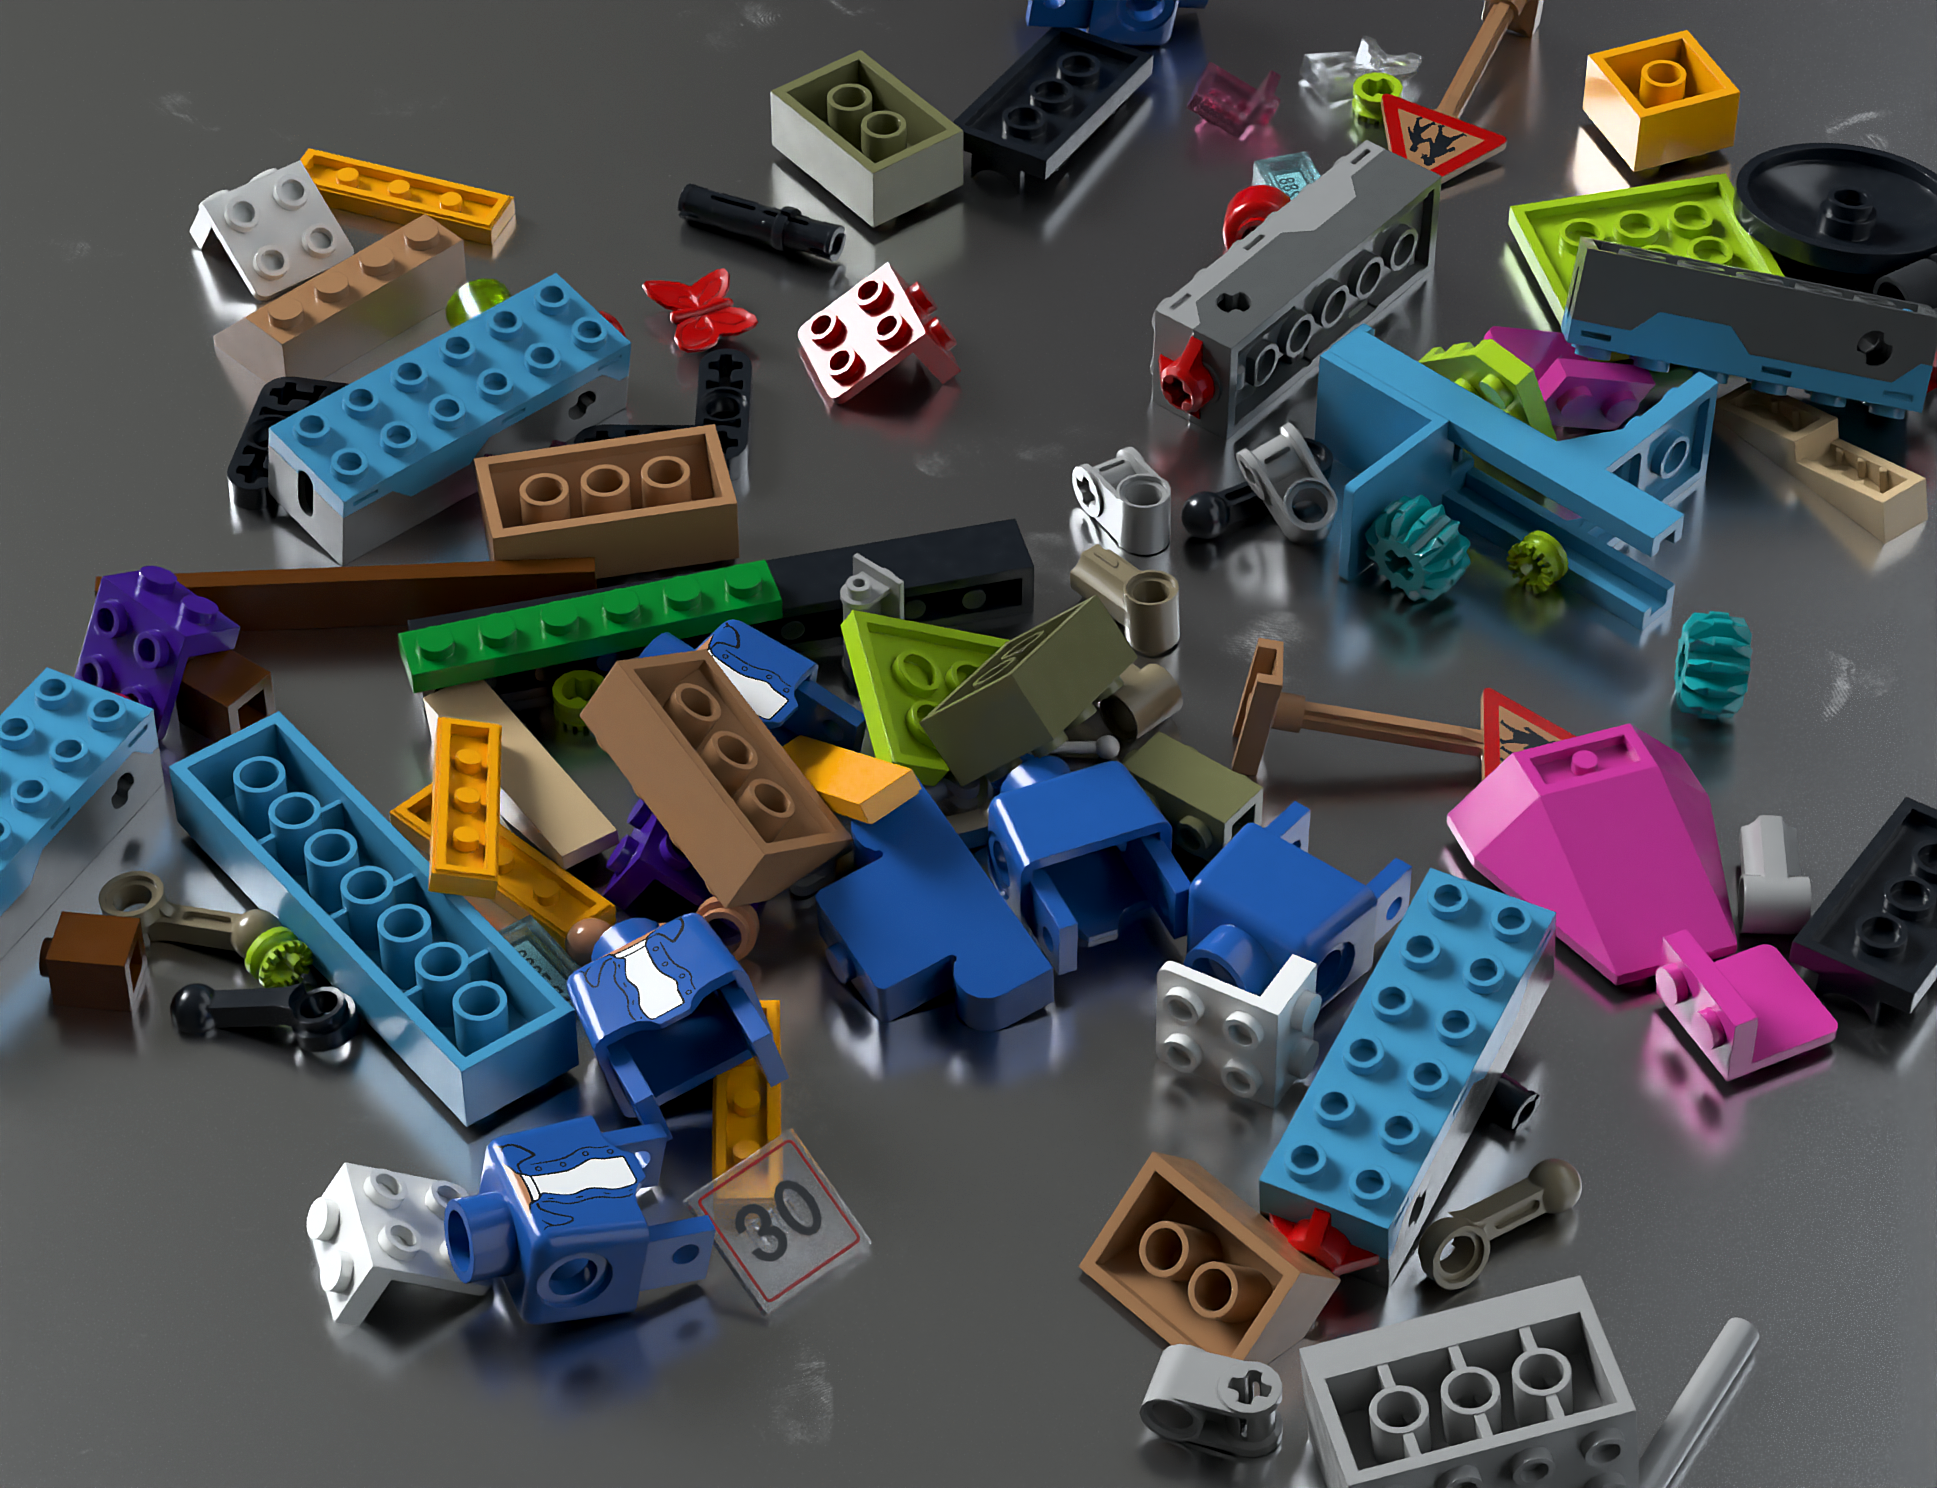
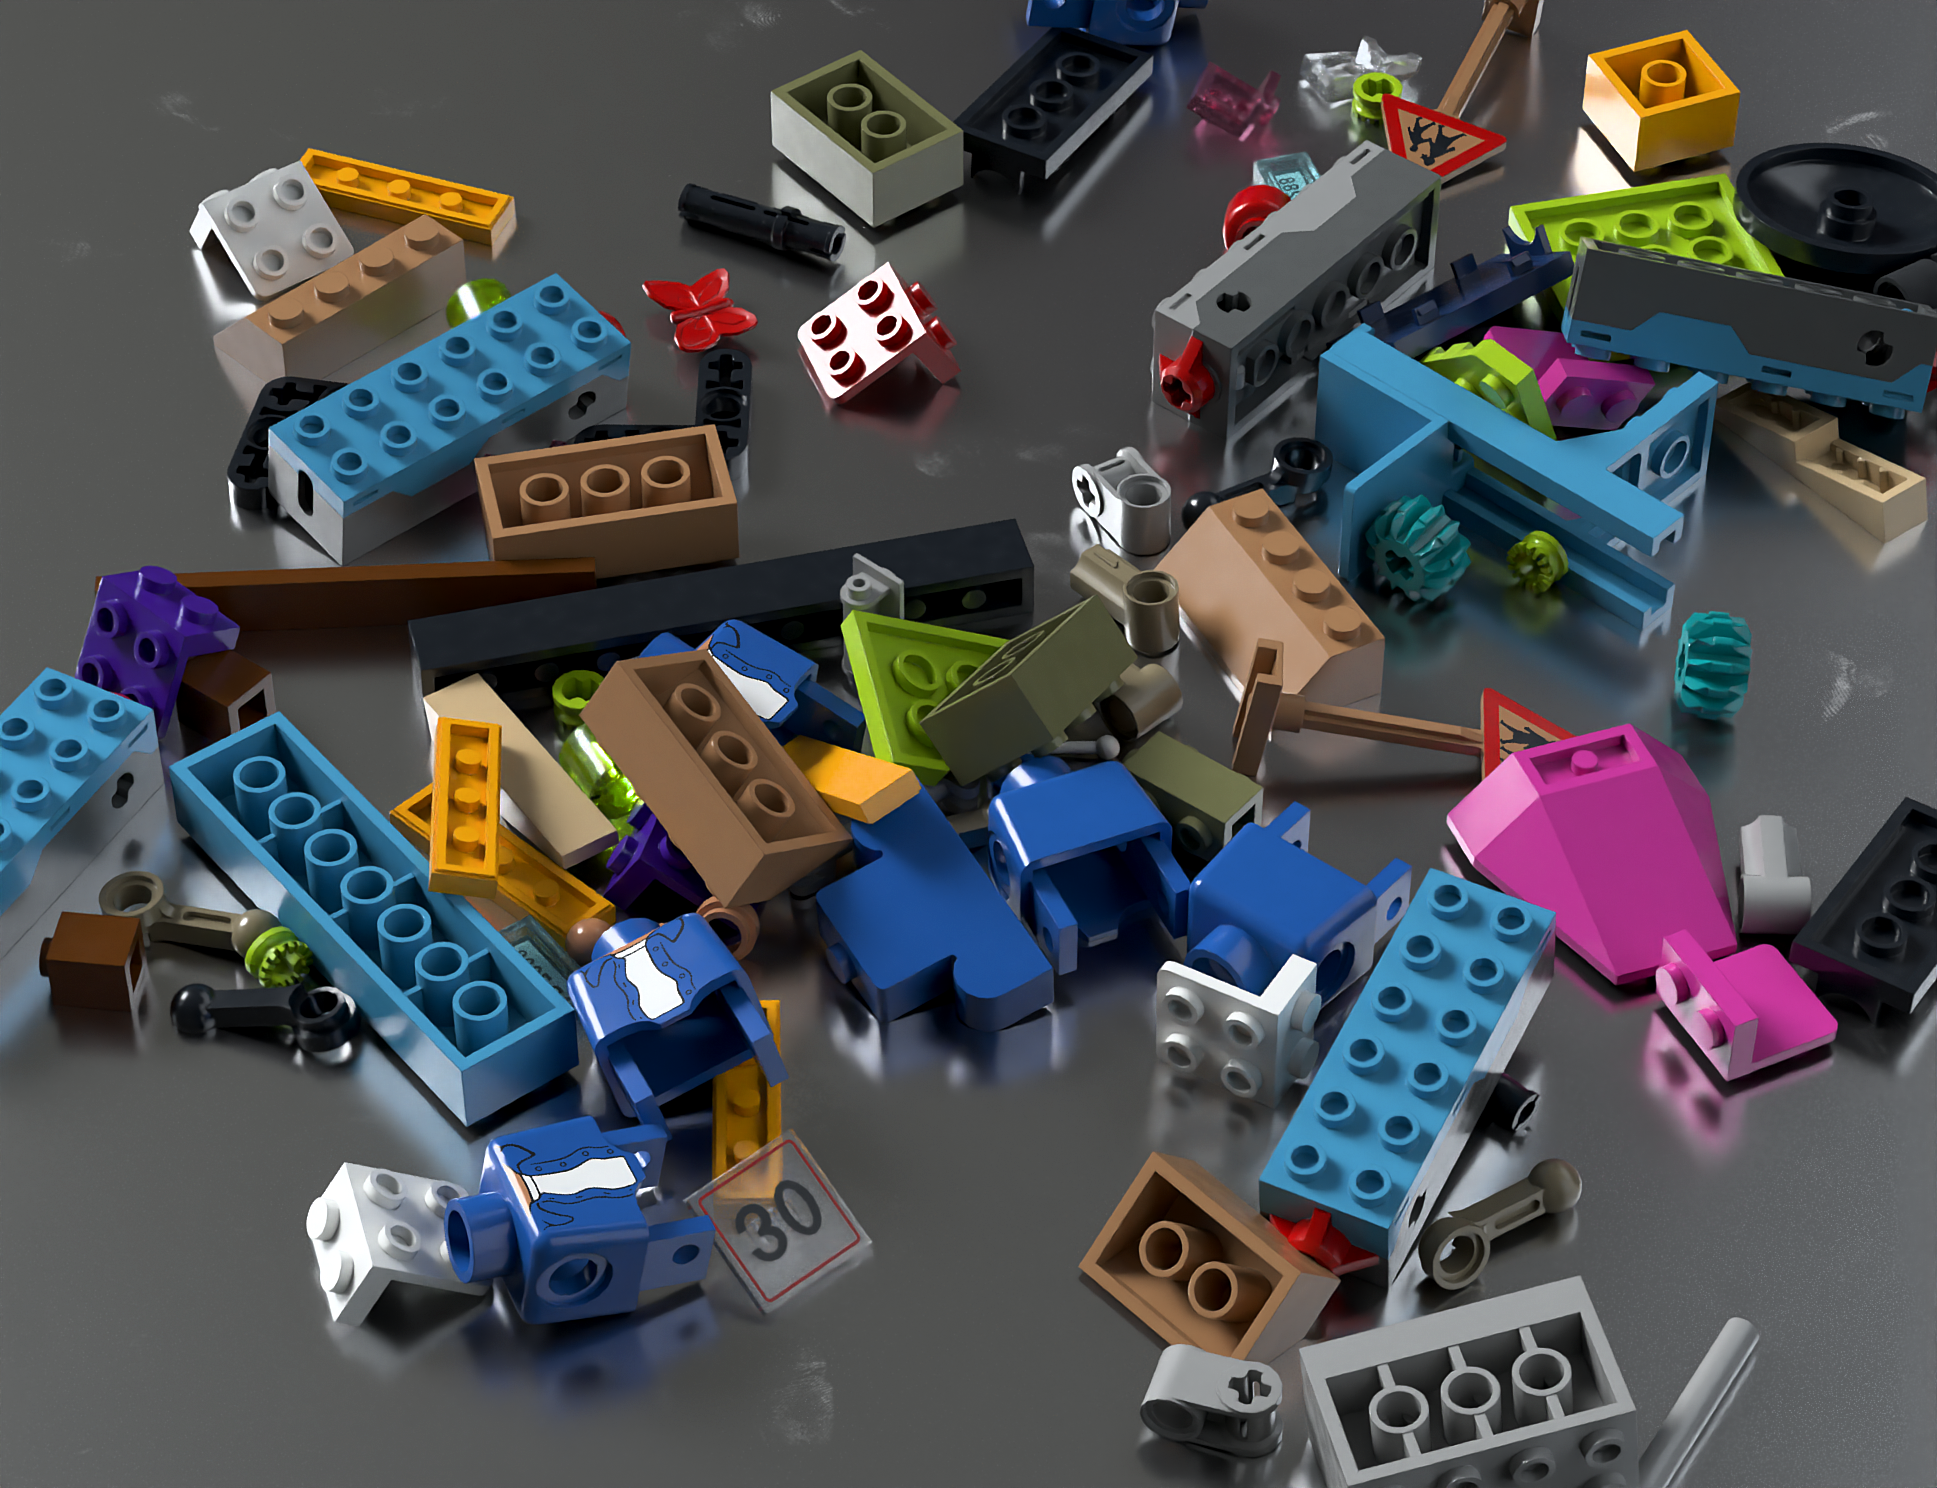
green plate [398,559,783,694] -> none
light grey piece [1236,423,1338,546] -> none
none -> clear neon green piece [559,724,640,820]
none -> medium nougat slope [1154,488,1385,732]
none -> dark blue piece [1326,224,1574,359]

